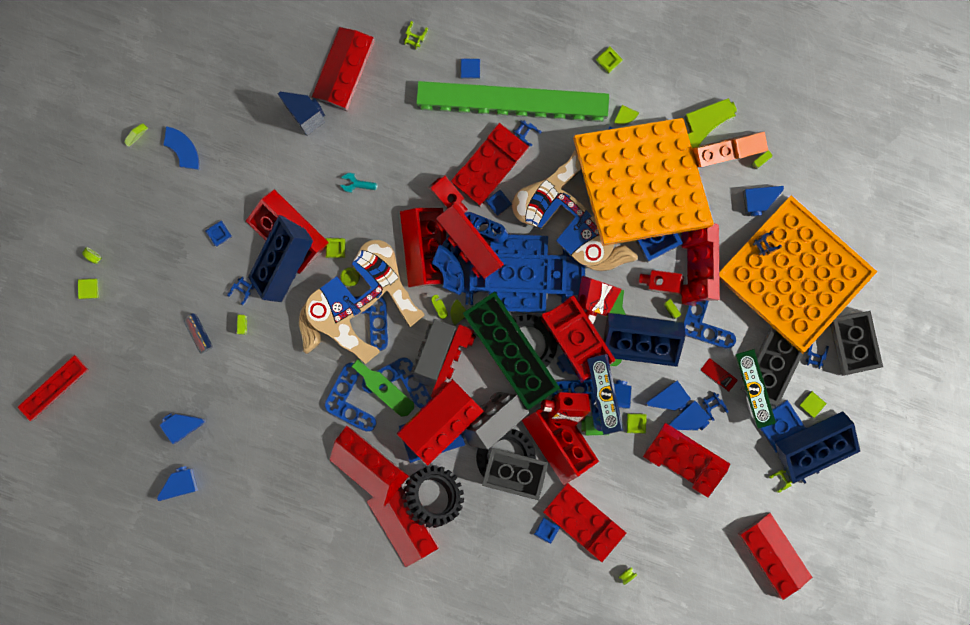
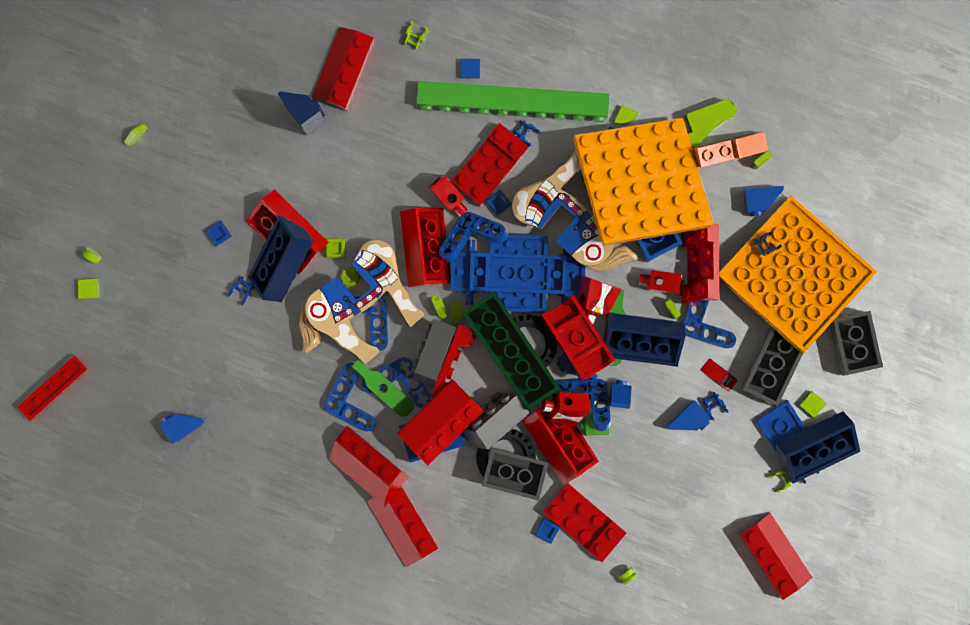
blue slope [157,466,198,501] -> none
blue tile [164,126,200,170] -> none
slope [184,313,213,354] -> none
lime tile [237,315,247,335] -> none
teal bar [340,173,377,193] -> none
black tyre [402,465,464,528] -> none
blue tile [432,245,464,295] -> none
red slope [435,203,504,279] -> none
tile [588,354,624,435] -> none
lime tile [596,46,623,74] -> none
lime tile [626,414,647,434] -> none
red piece [643,423,730,498] -> none
blue slope [645,380,691,411] -> none
tile [735,349,776,429] -> none
blue piece [805,344,829,369] -> none

